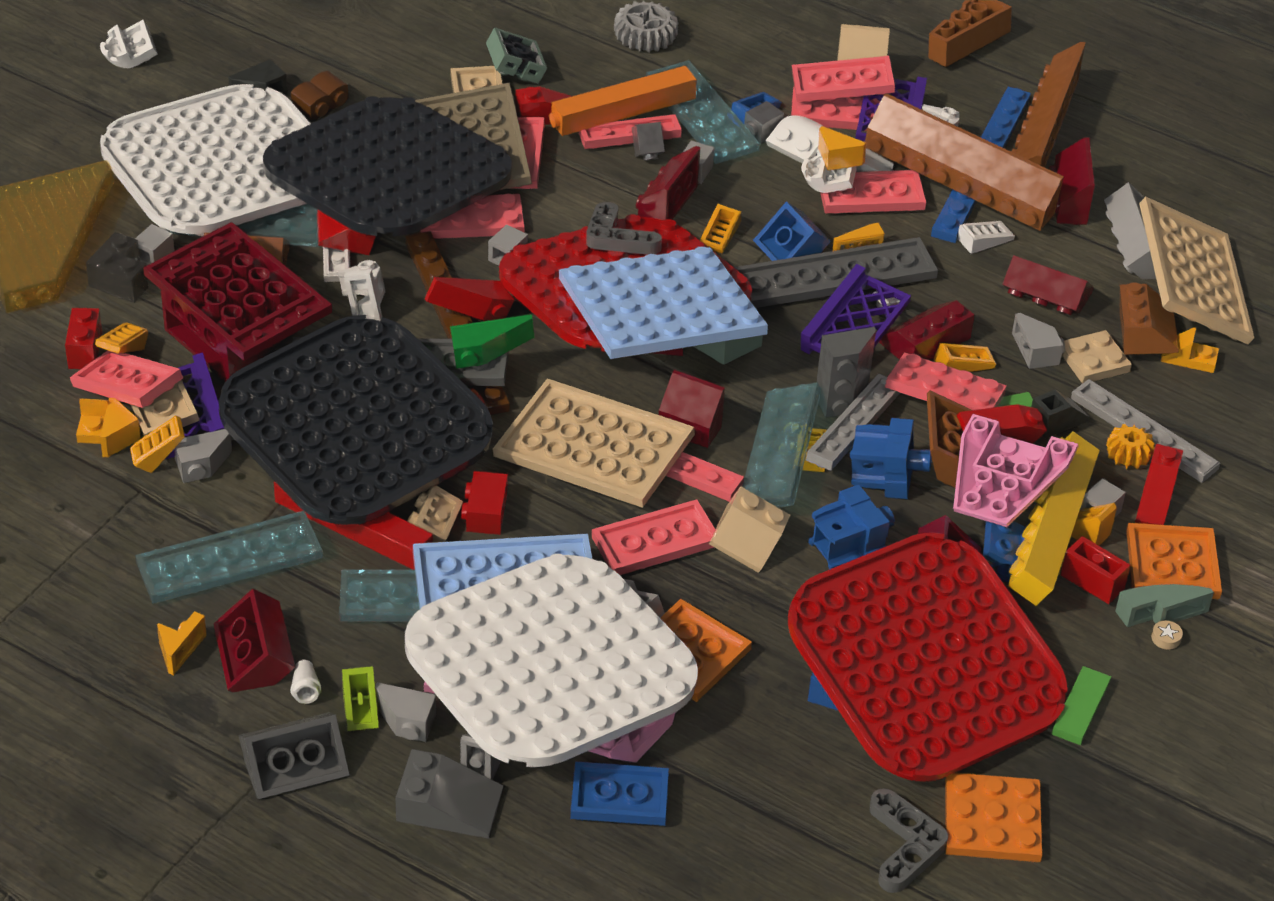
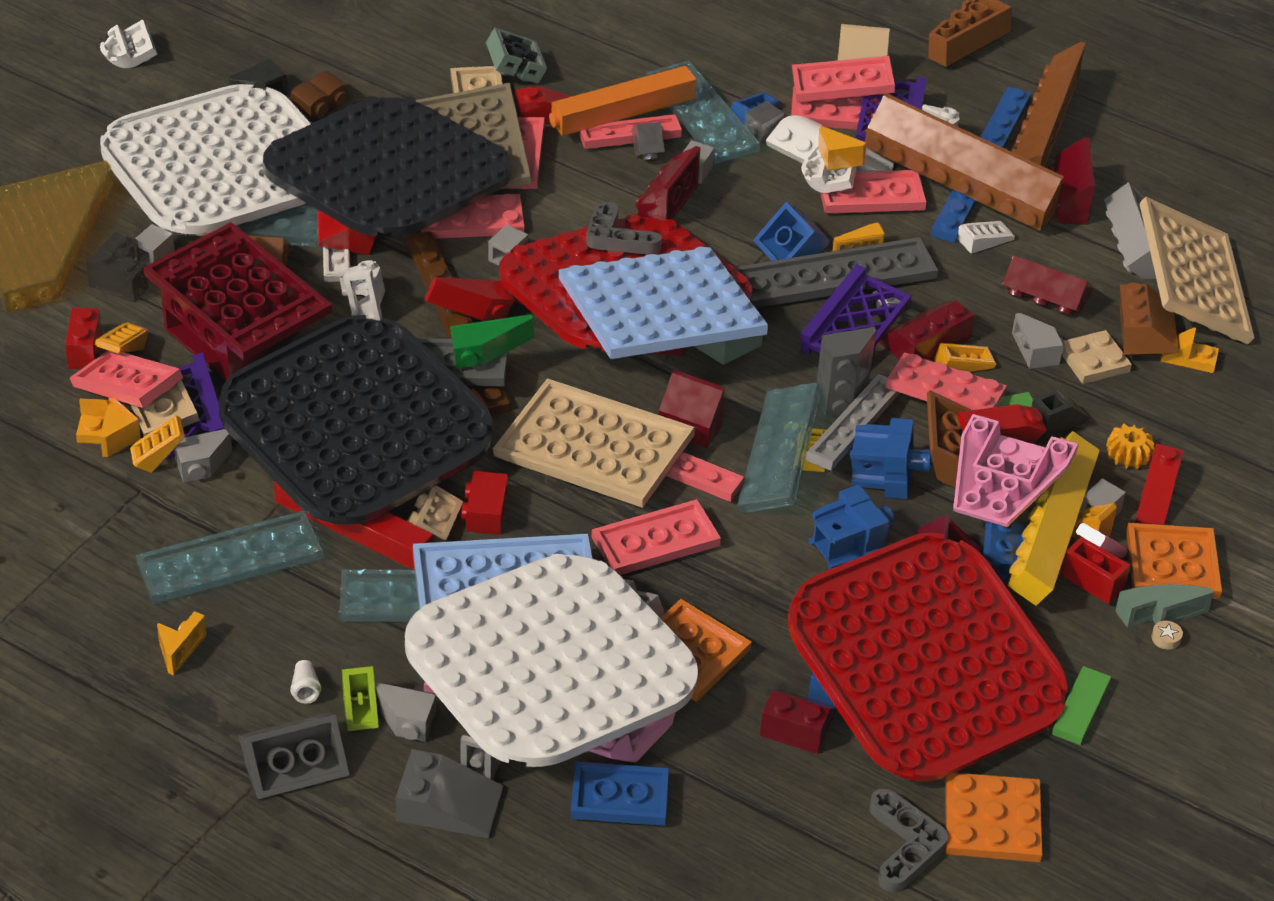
dark red slope [213,588,295,692] -> none
light grey gear [614,0,678,52] -> none
light orange slope [700,204,741,254] -> none
tan slope [709,486,790,573] -> none
light grey tile [1071,379,1220,483] -> none
none -> dark red slope [760,689,837,754]
none -> tile [1076,523,1128,559]

